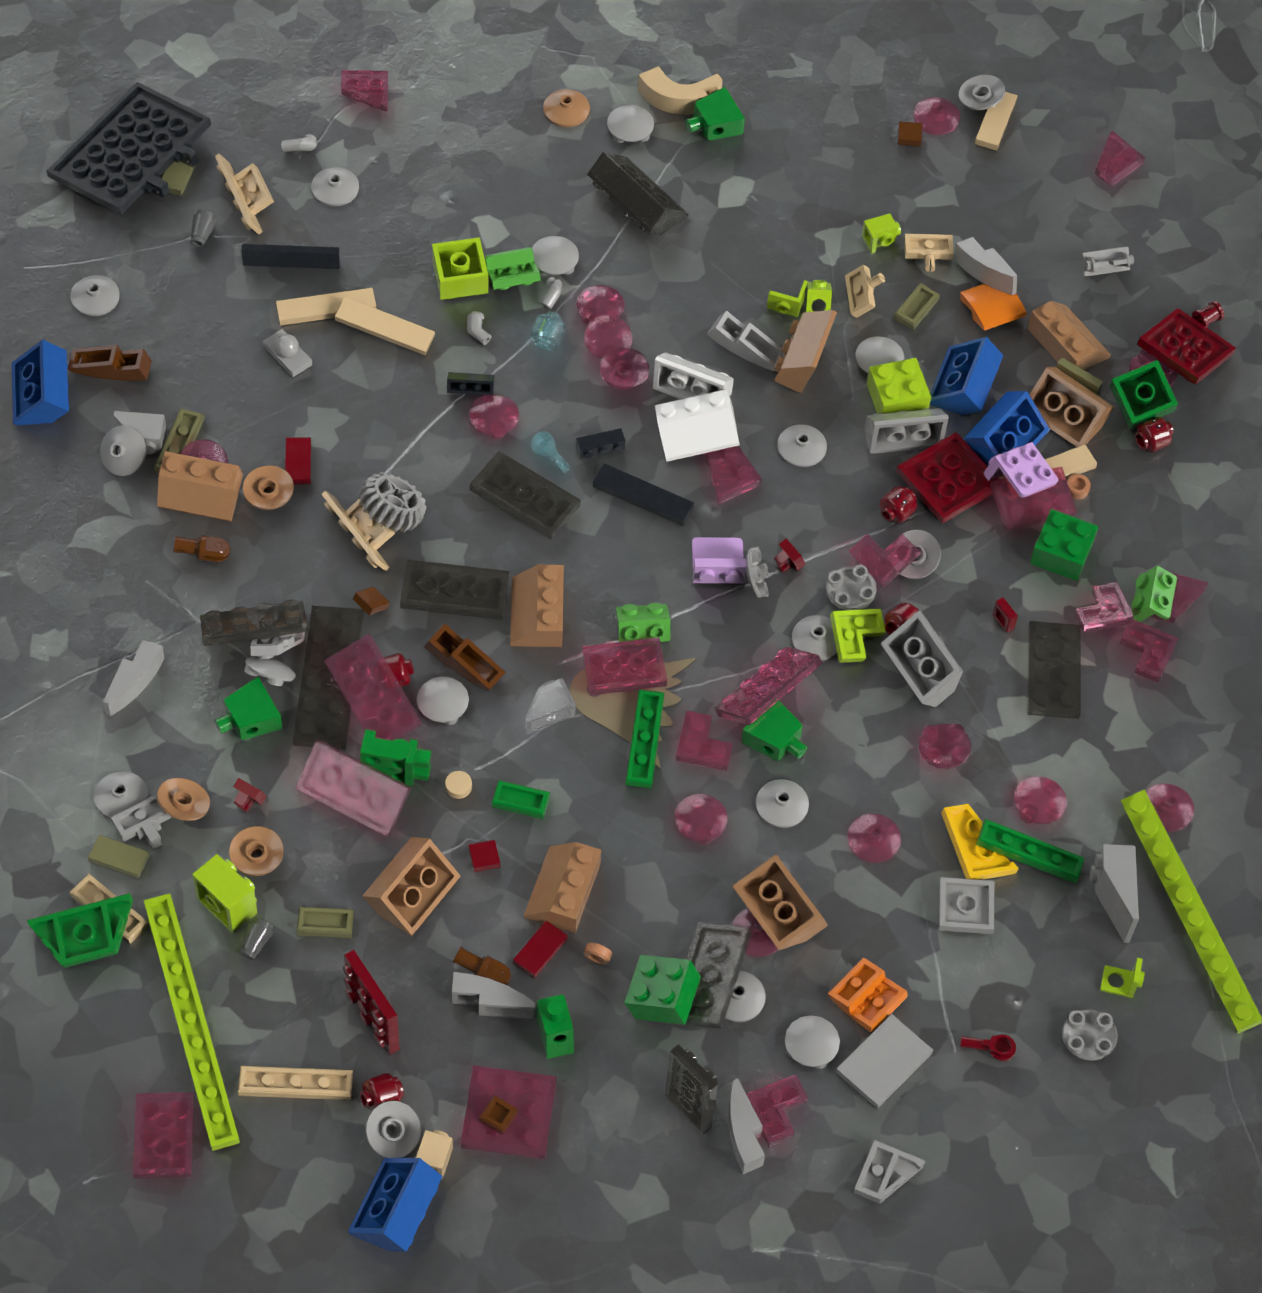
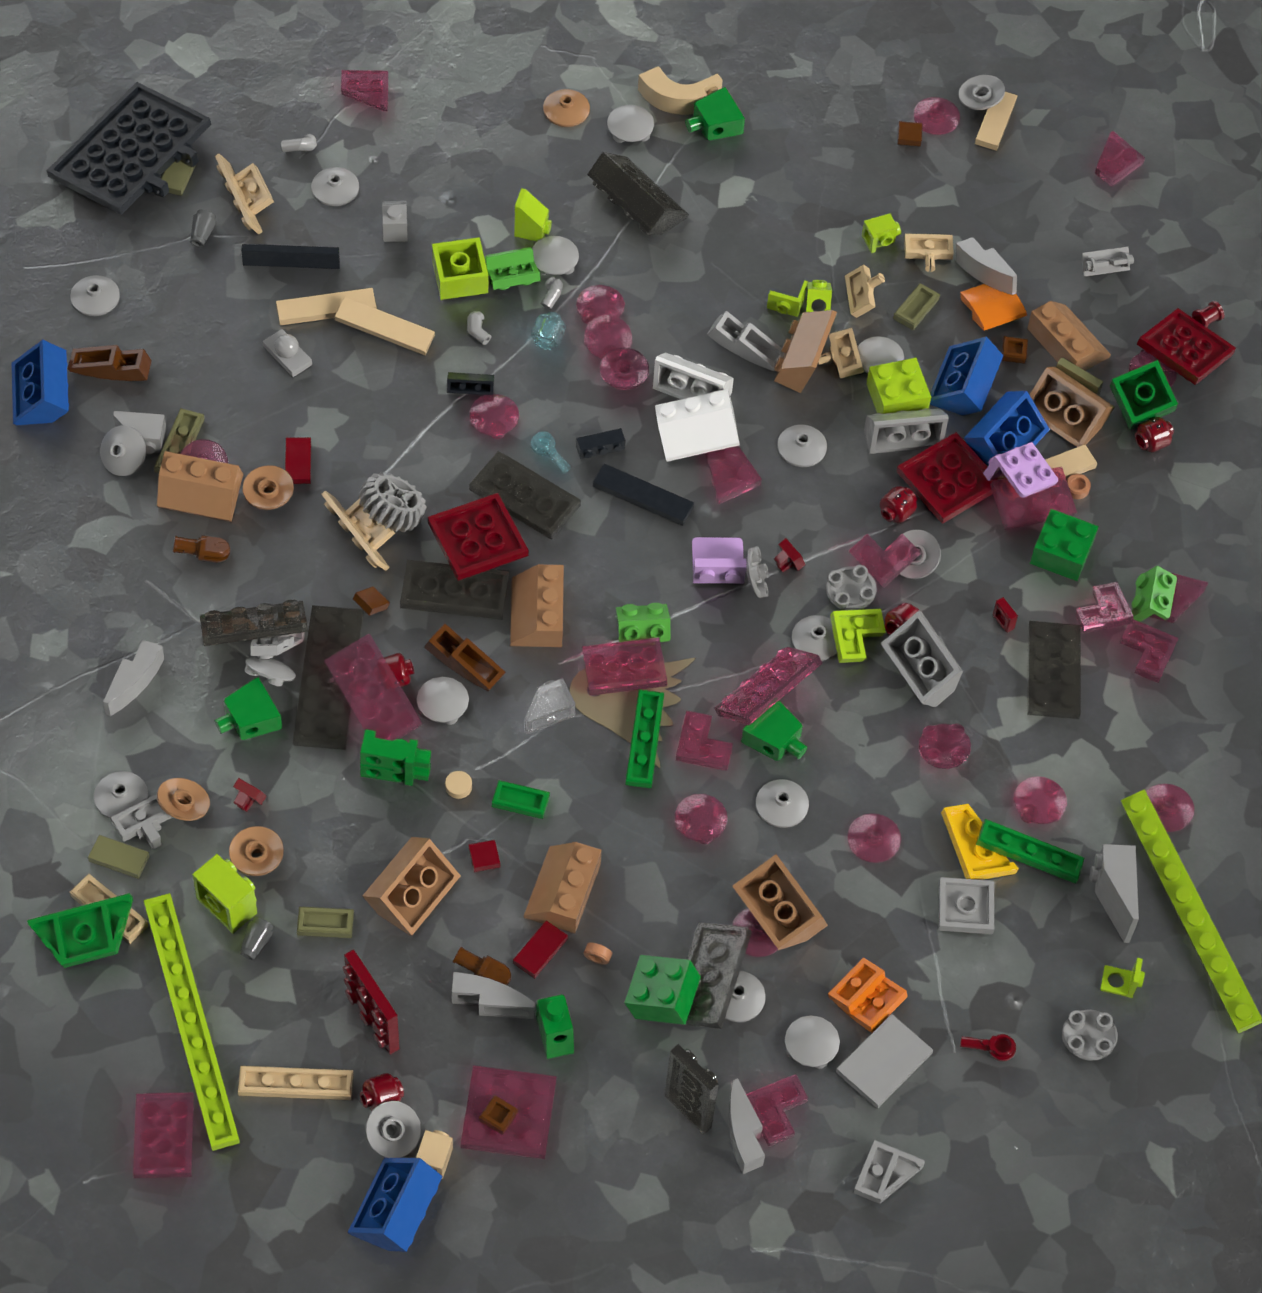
clear pink plate [295,740,412,836] -> none
none -> light grey slope [382,201,408,242]
none -> dark red plate [428,493,529,581]
none -> lime slope [514,188,552,242]
none -> tan plate [818,328,864,379]
none -> reddish brown tile [1001,336,1028,364]

